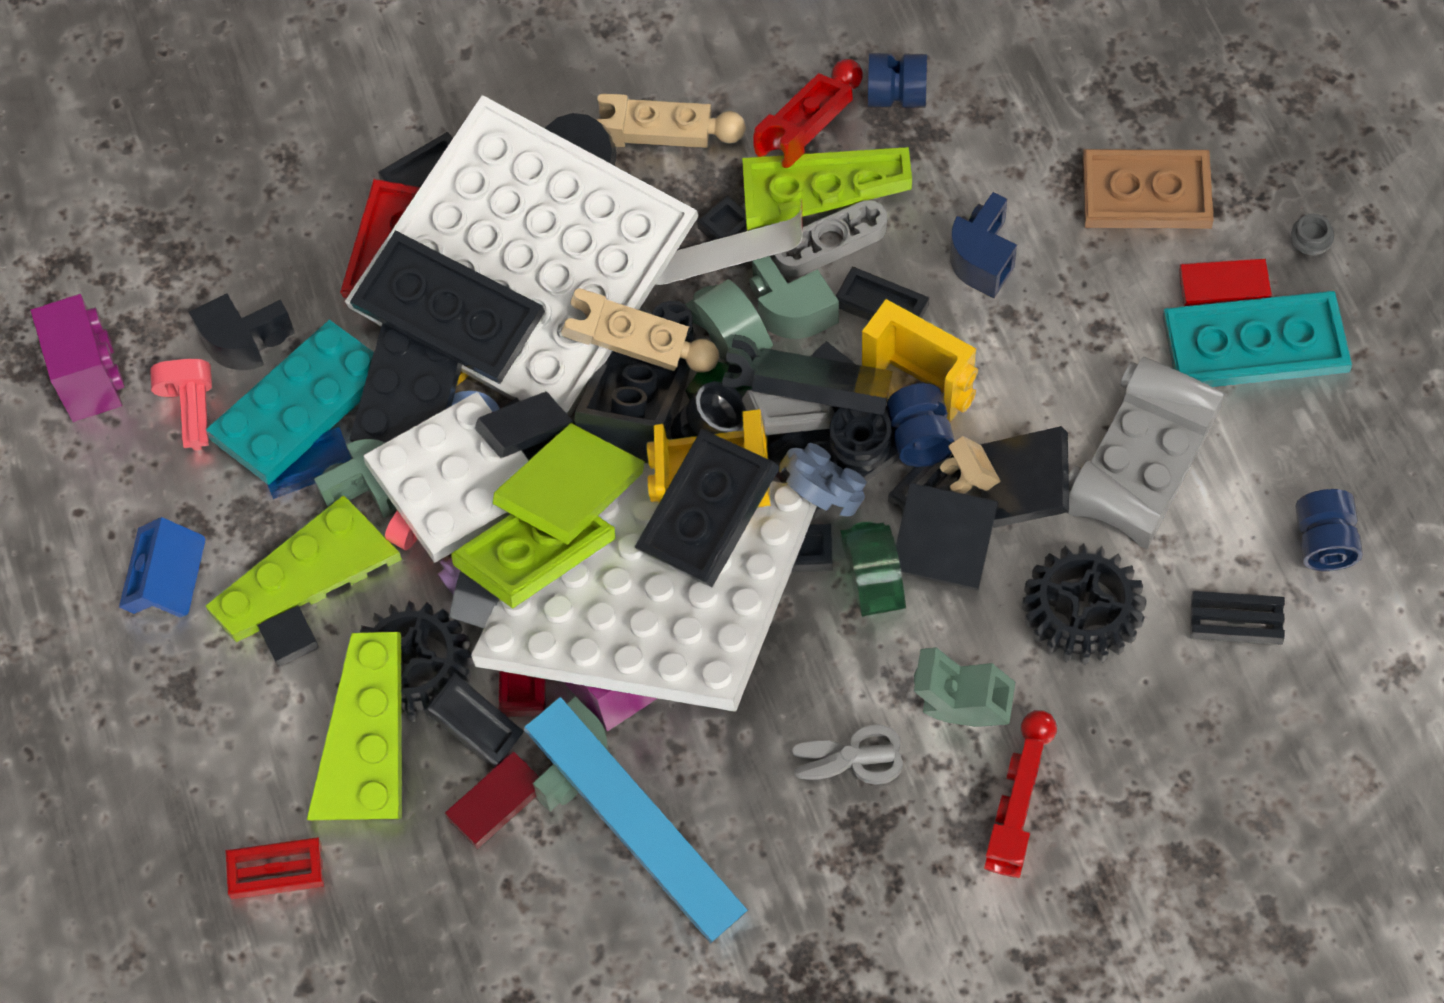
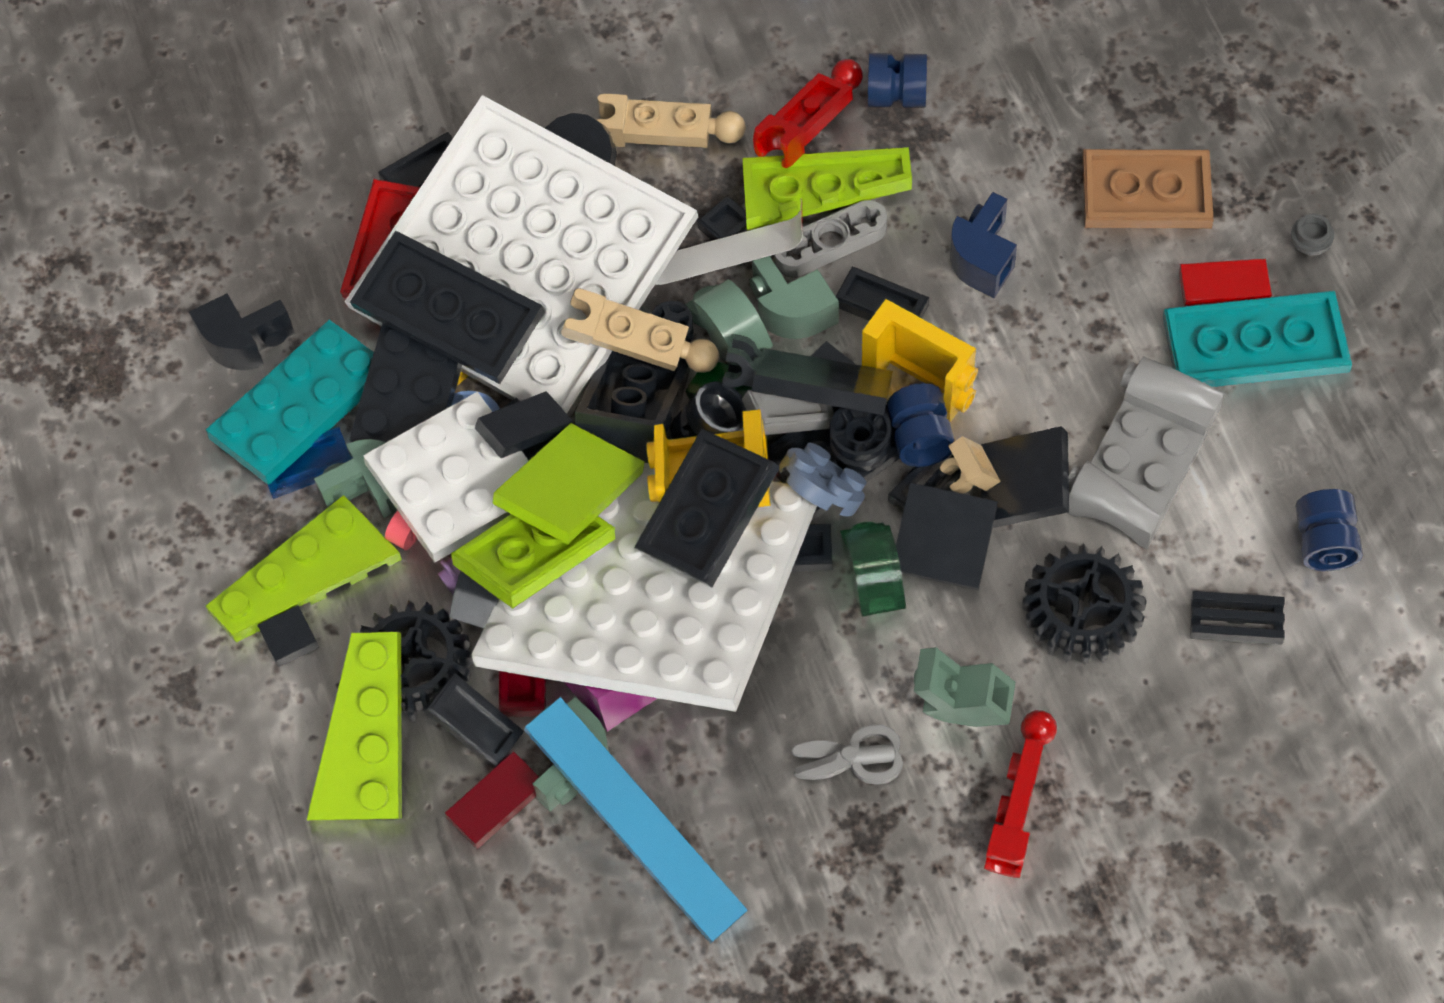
magenta brick [30,294,125,422] -> none
blue panel [119,517,206,618] -> none
coral piece [150,359,212,451] -> none
red tile [226,837,324,900] -> none

